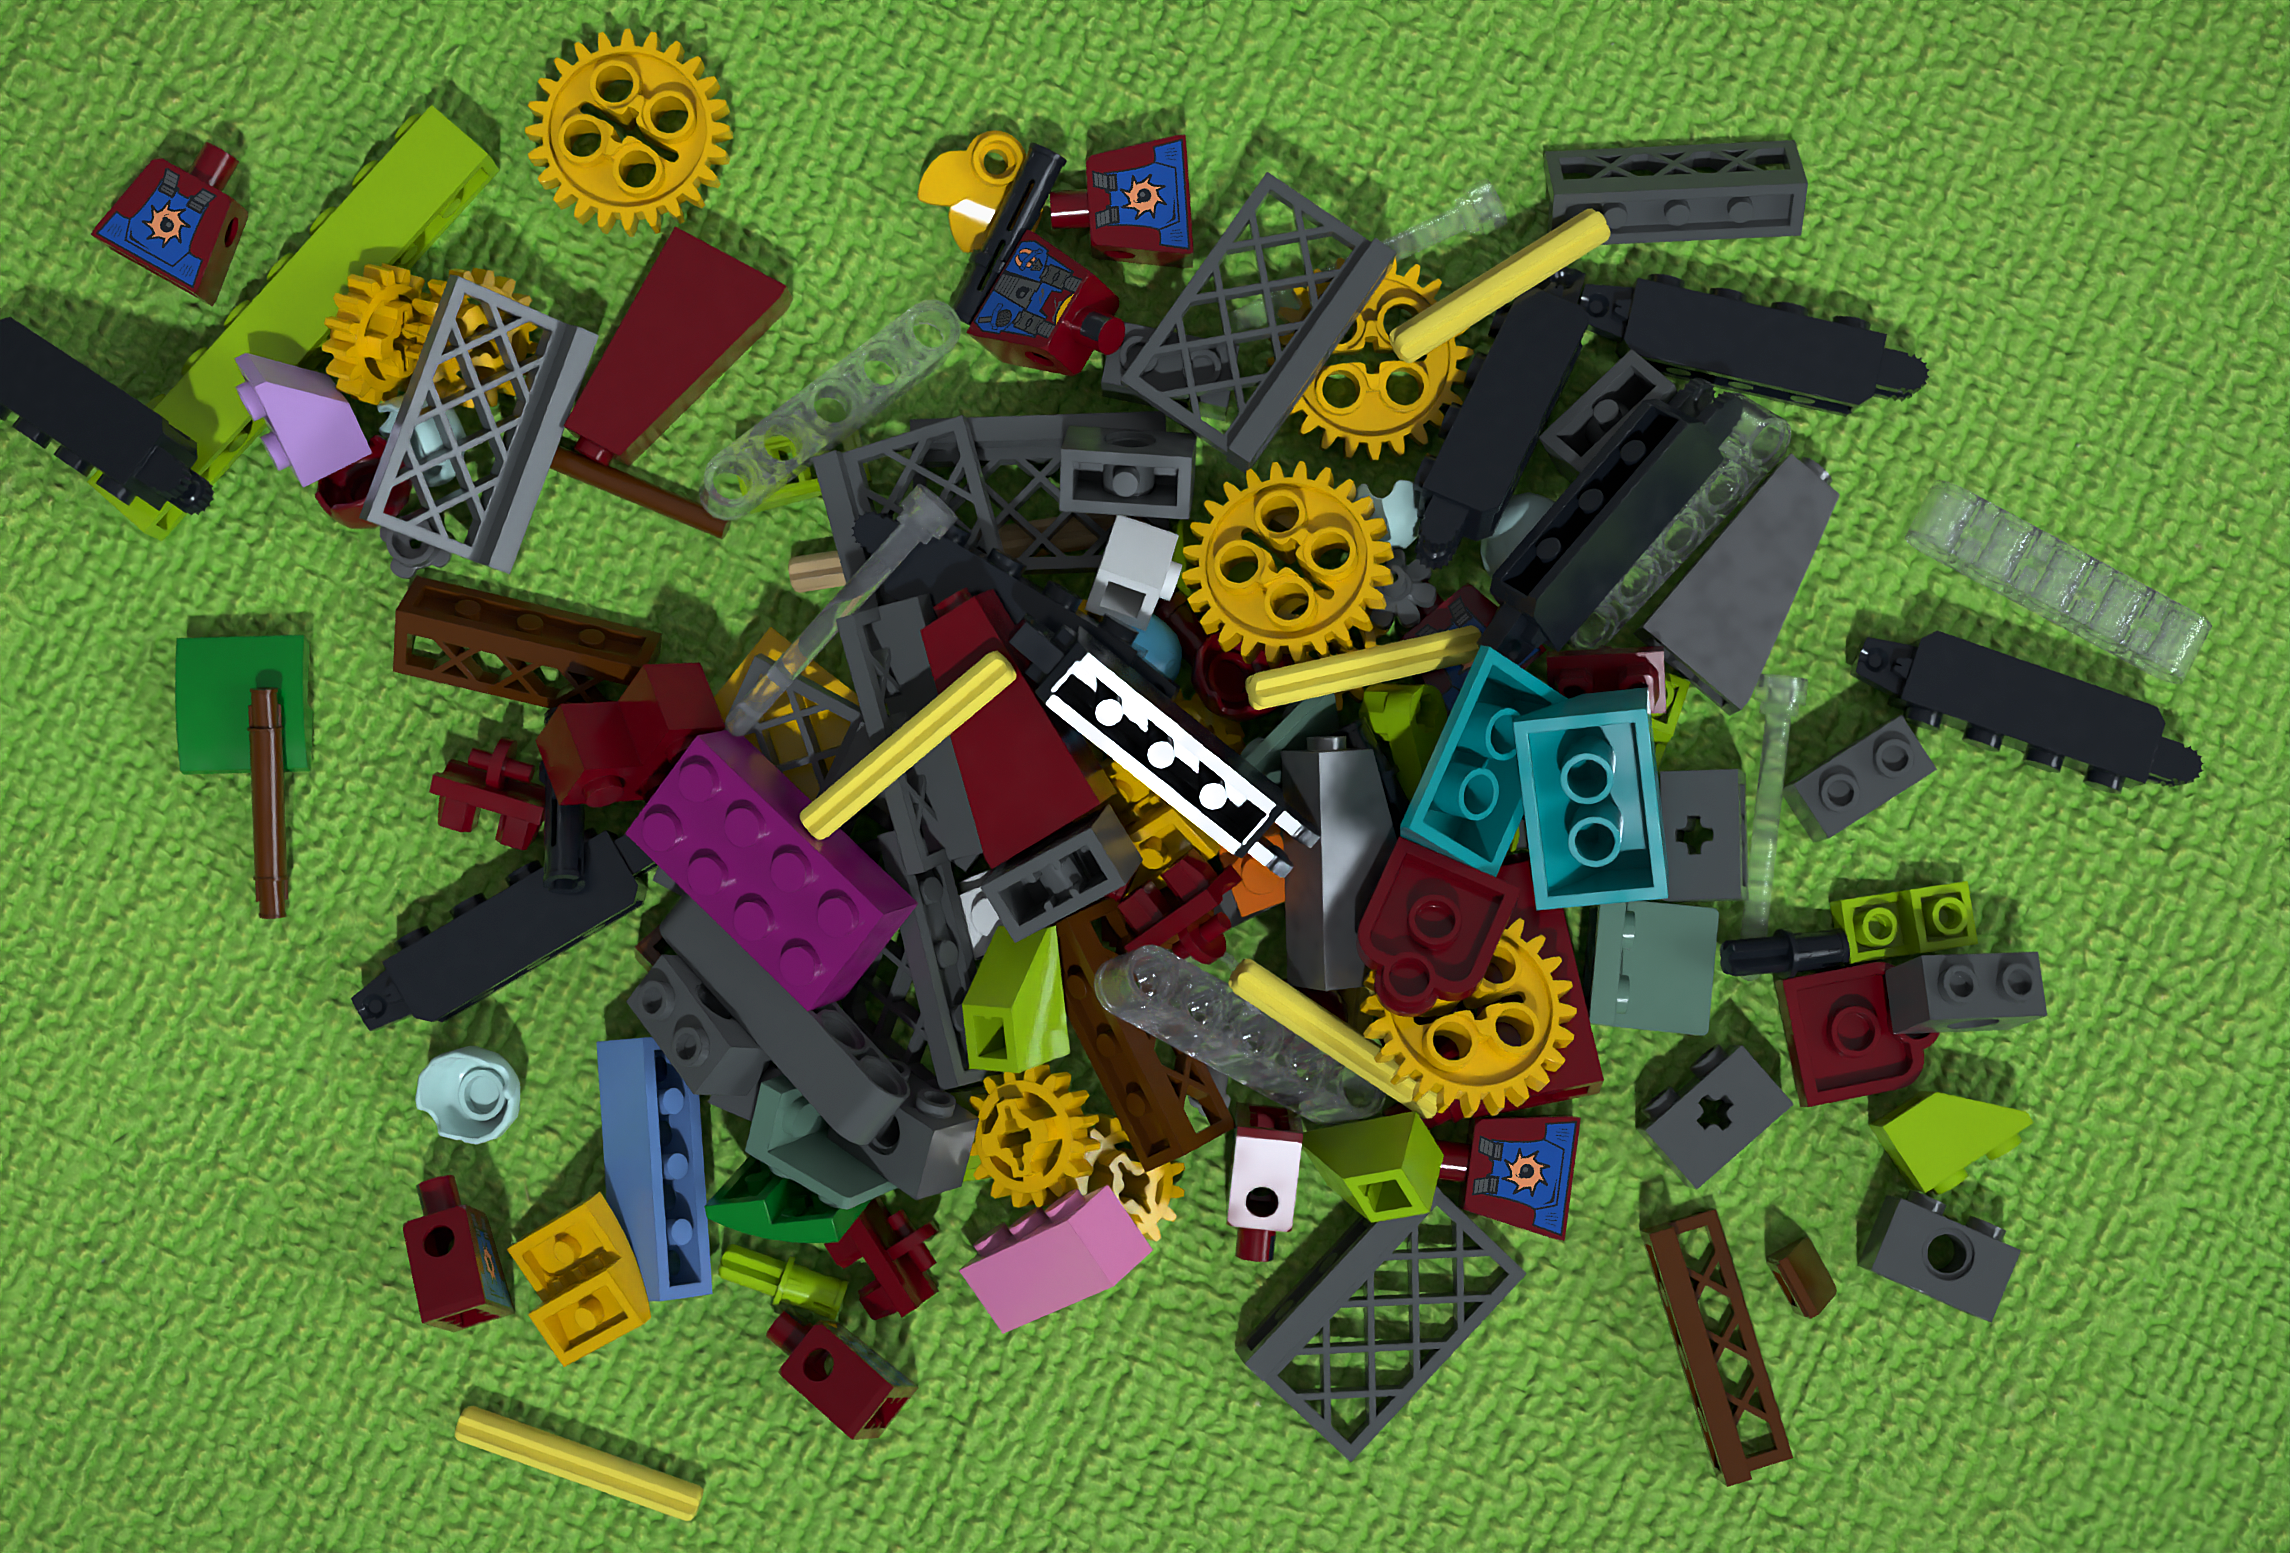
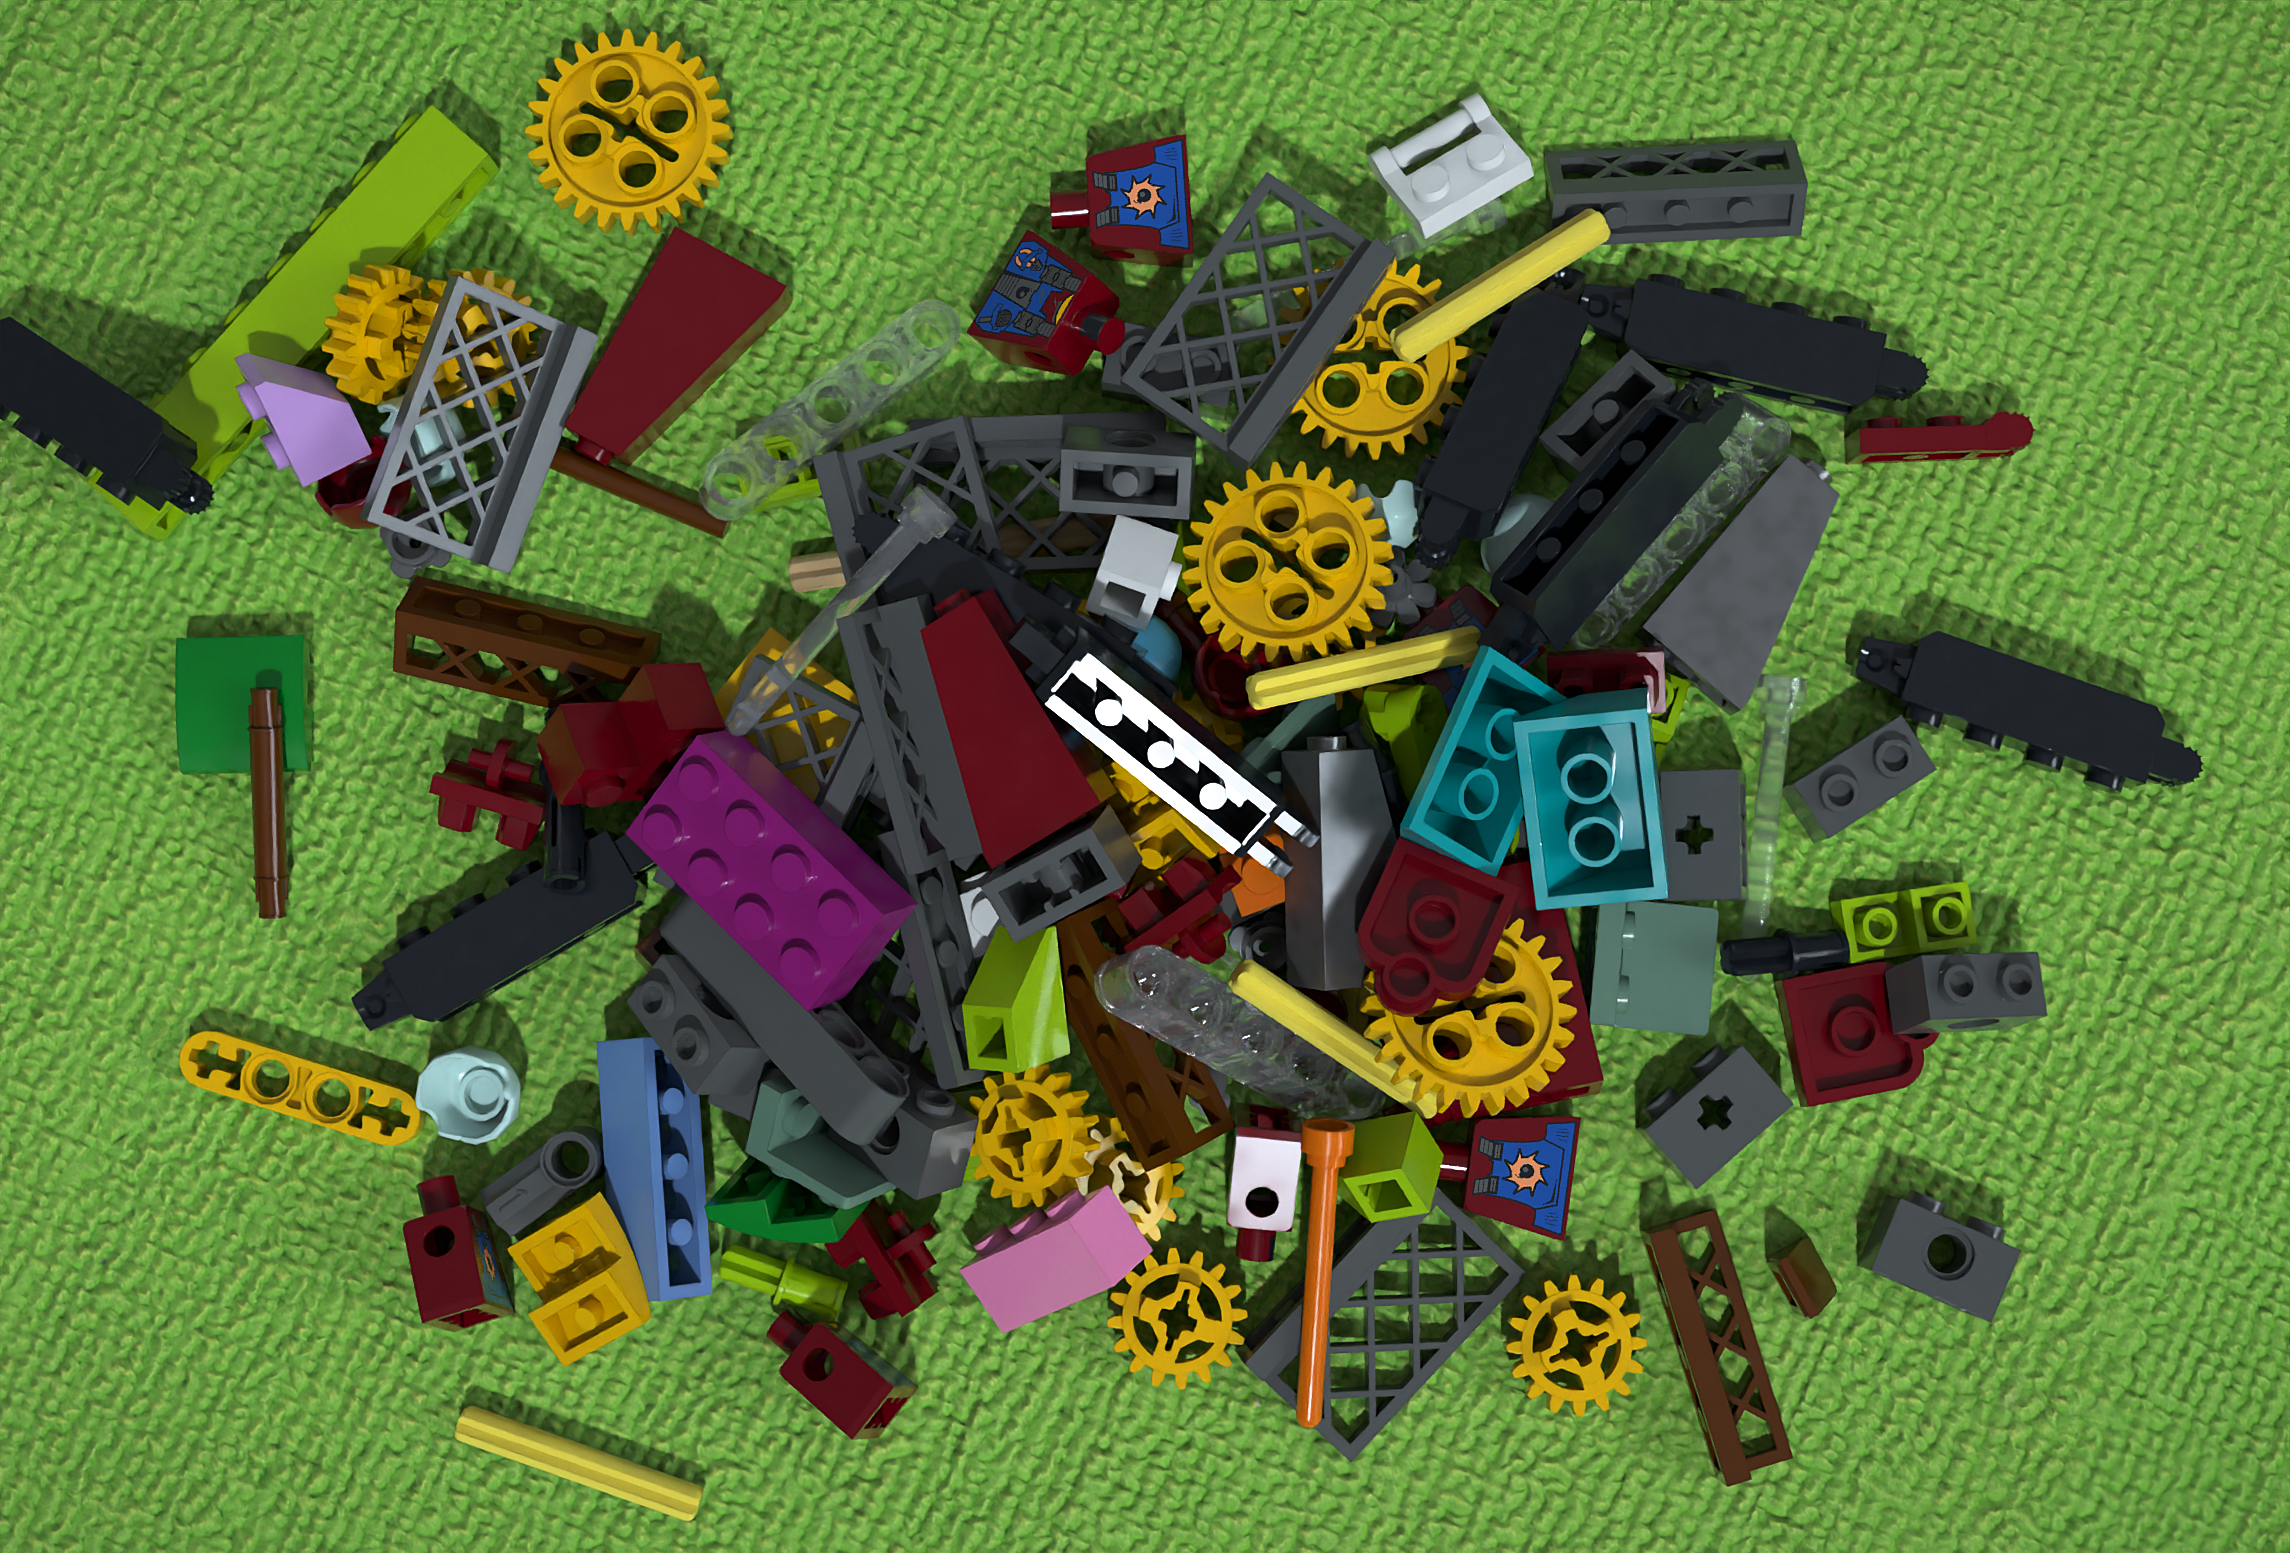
torso [91,142,248,307] -> none
light yellow axle [799,651,1017,840] -> none
yellow plate [917,130,1043,253] -> none
black pin [948,142,1067,325] -> none
lime slope [1869,1090,2034,1195] -> none
clear beam [1905,480,2212,684] -> none
none -> yellow beam [179,1031,427,1146]
none -> dark grey piece [479,1126,605,1237]
none -> yellow gear [1107,1246,1248,1390]
none -> flat silver plate [1228,909,1287,975]
none -> orange piece [1296,1118,1355,1428]
none -> white plate [1367,93,1534,239]
none -> yellow gear [1503,1272,1647,1417]
none -> dark red hinge [1844,412,2036,465]

